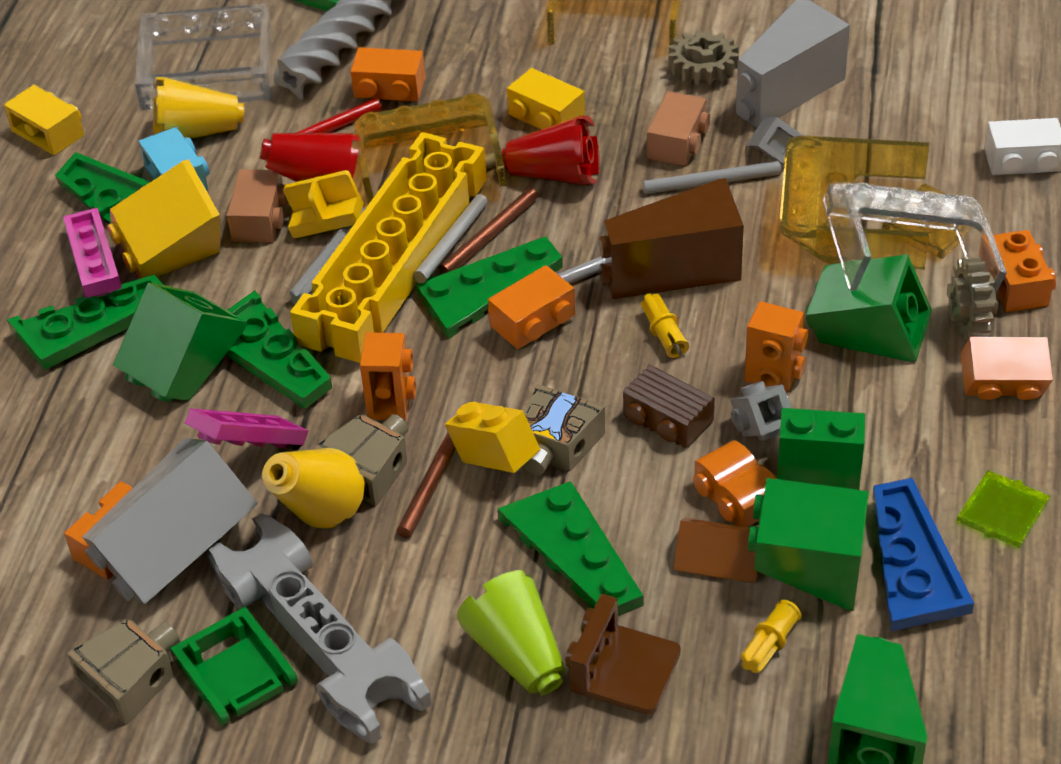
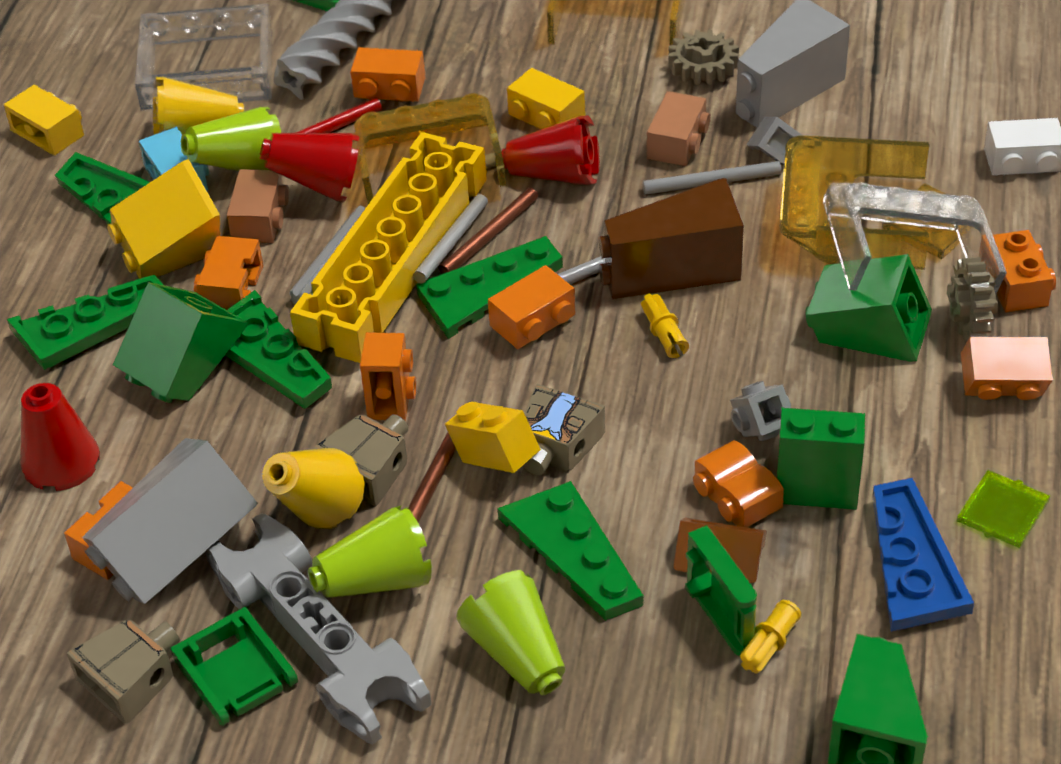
dark pink plate [63,208,122,298] -> none
dark pink plate [184,408,309,449] -> none
yellow panel [283,170,364,239] -> none
reddish brown bracket [565,593,681,715] -> none
reddish brown brick [623,364,715,448] -> none
orange brick [744,301,808,393] -> none
green slope [747,478,869,610] -> none
none -> red cone [20,383,100,491]
none -> lime cone [180,107,282,171]
none -> orange brick [194,236,263,310]
none -> lime cone [308,506,432,598]
none -> green container [685,525,757,656]

